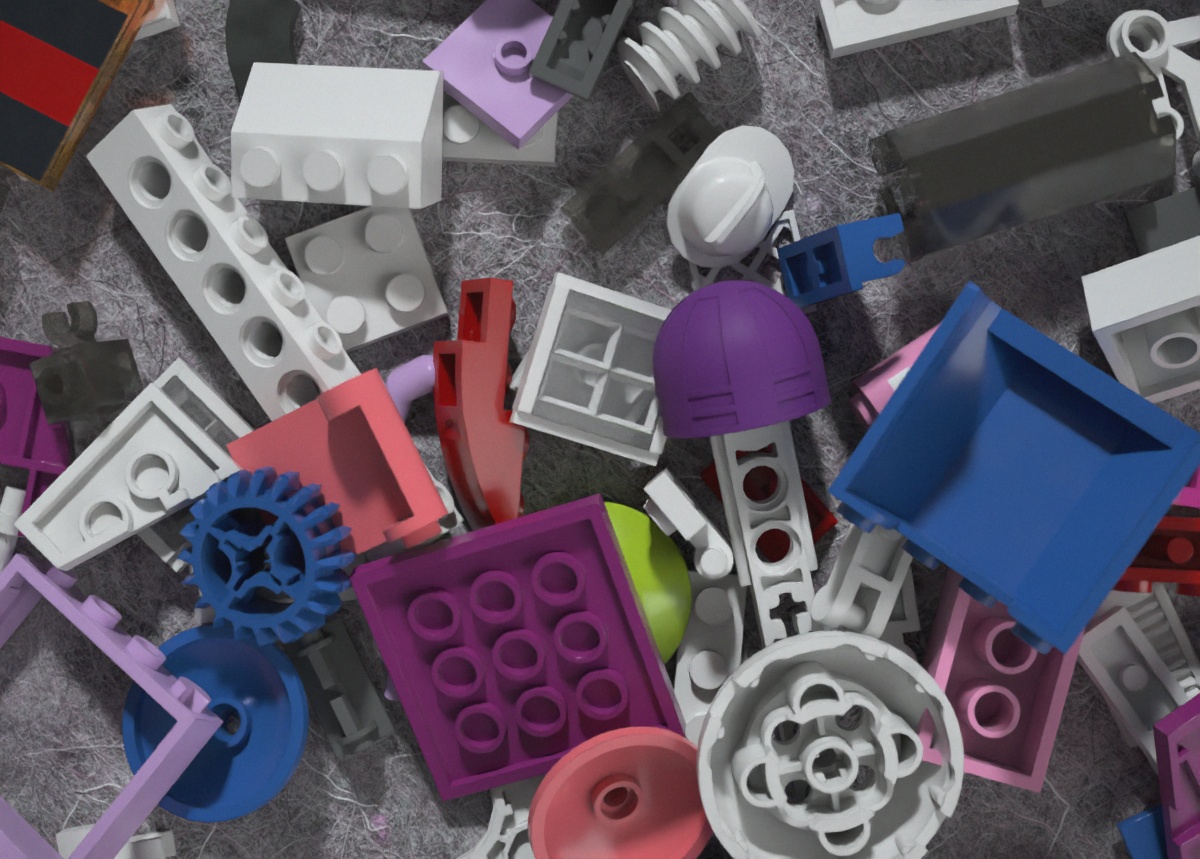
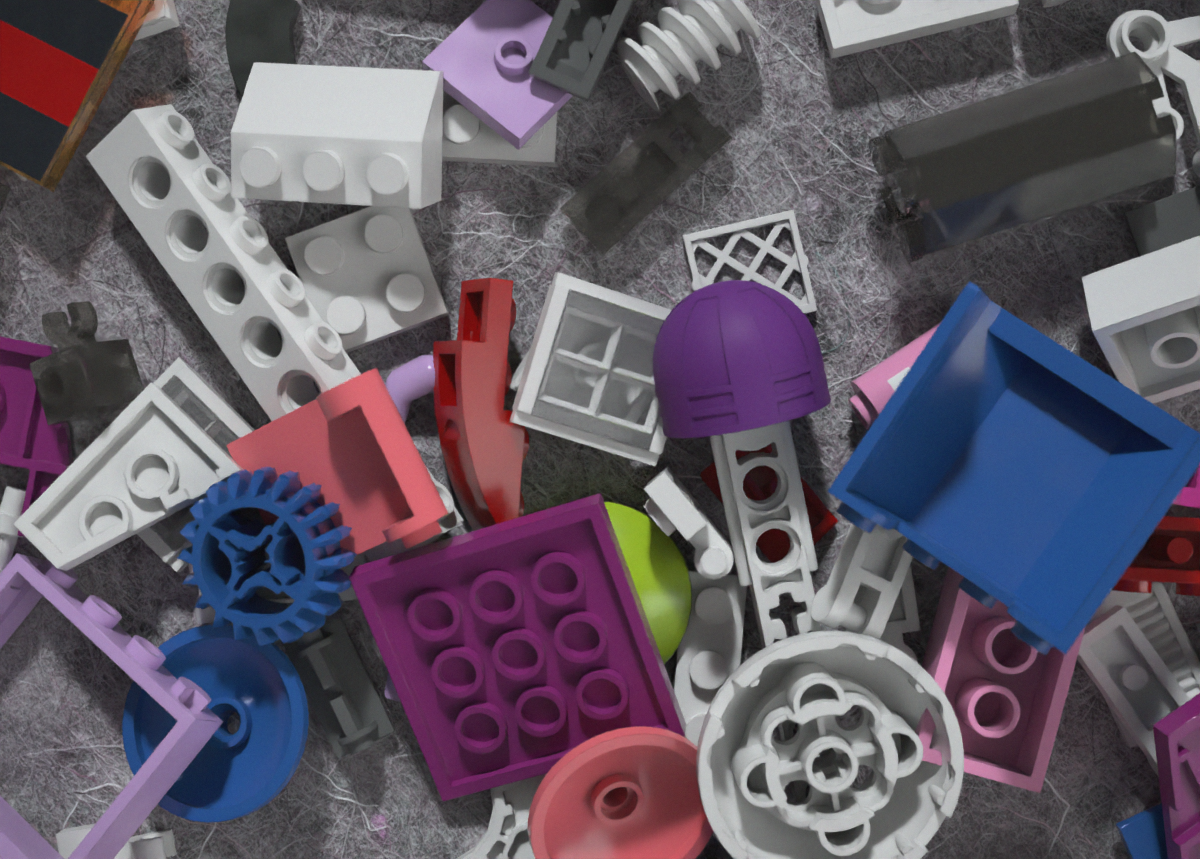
white piece [666,126,794,268] -> none
blue hinge [777,213,905,309] -> none

